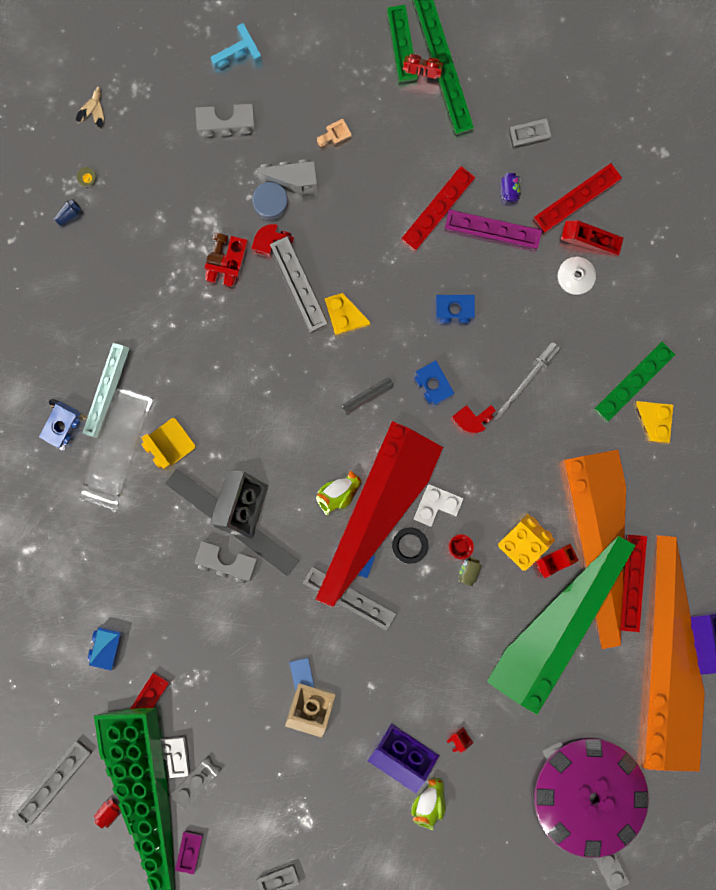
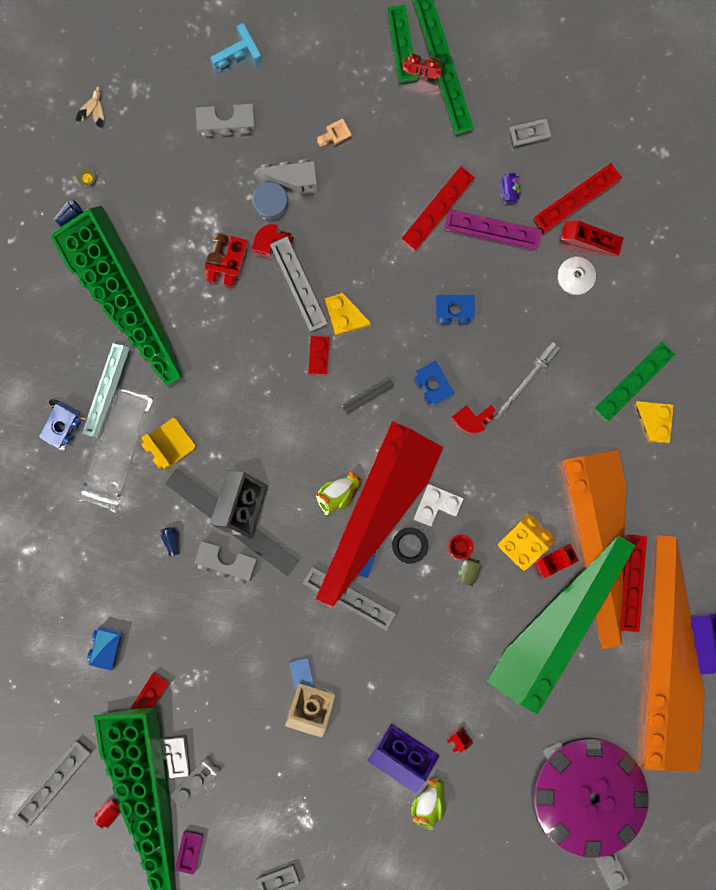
none -> green wedge [50,206,182,386]
none -> dark blue cone [159,527,180,556]
none -> red plate [308,336,330,375]

